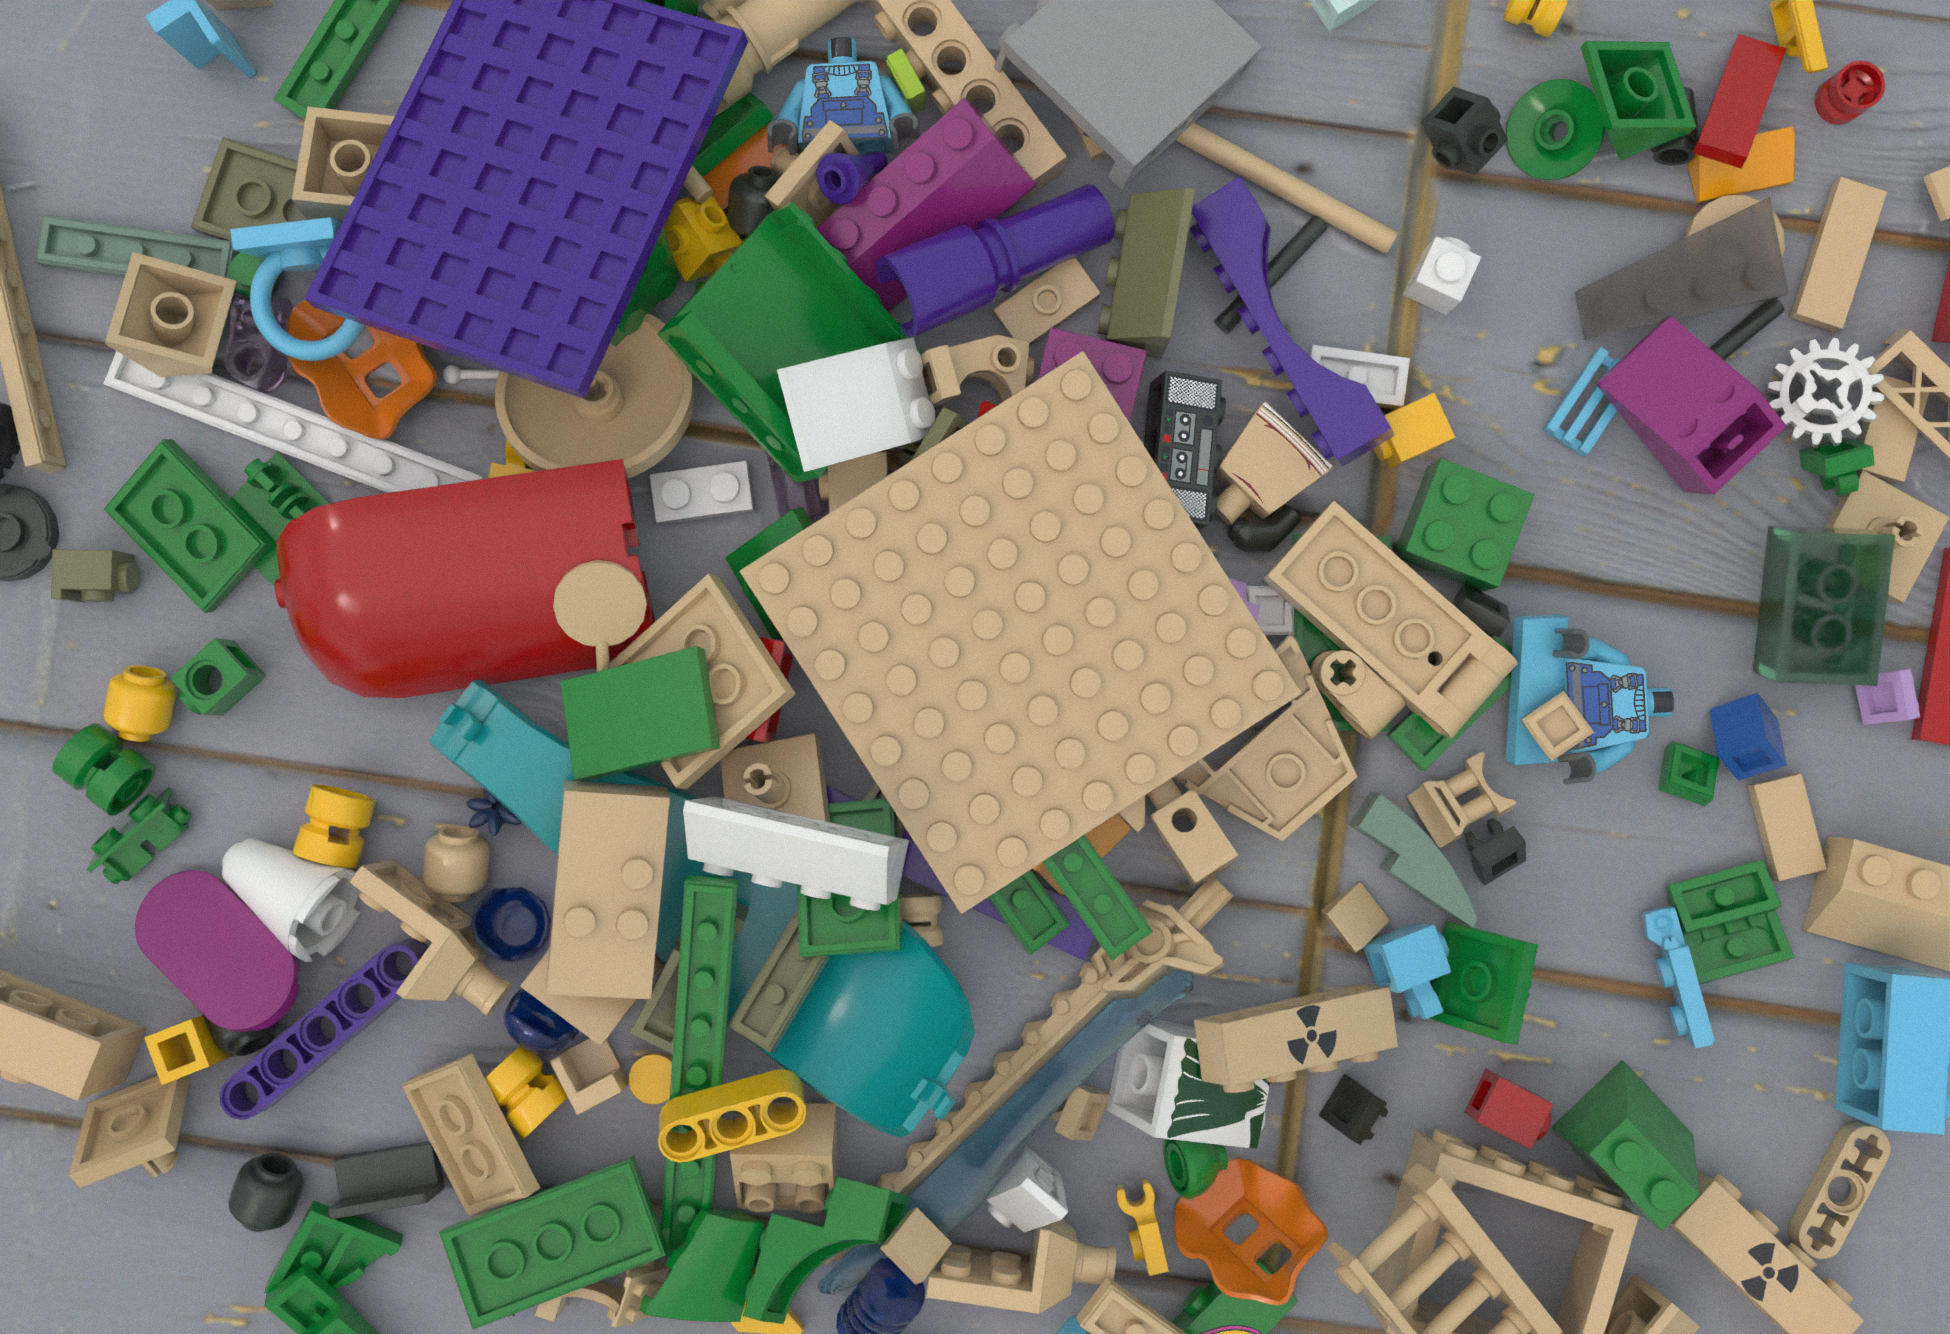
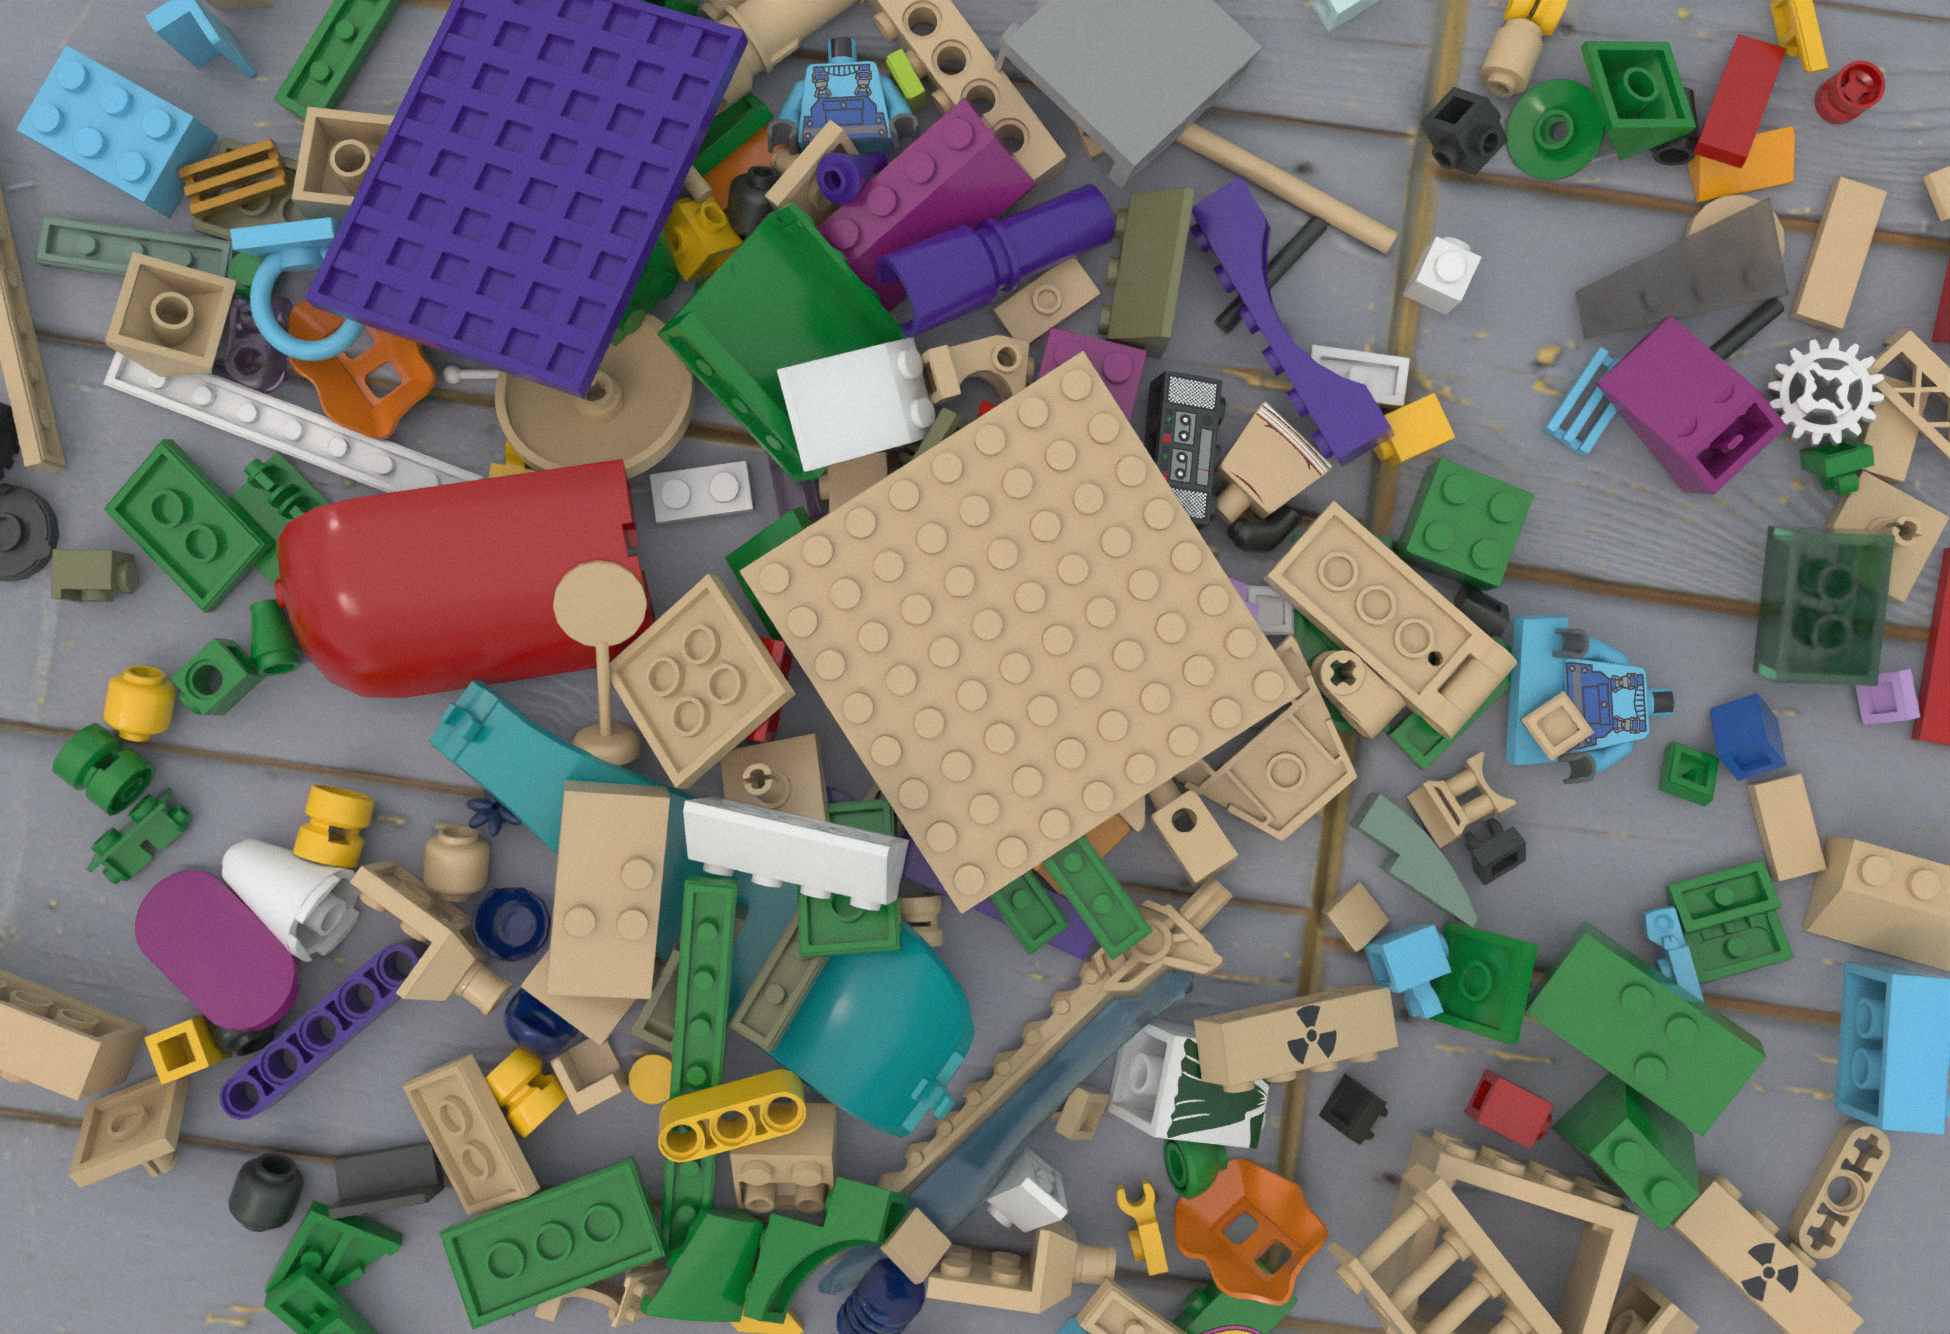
green tile [560,646,720,782] -> none
none -> medium azure brick [16,45,218,219]
none -> pearl gold tile [177,138,291,219]
none -> green cone [249,599,302,676]
none -> tan brick [1479,18,1543,97]
none -> green brick [1525,920,1766,1137]

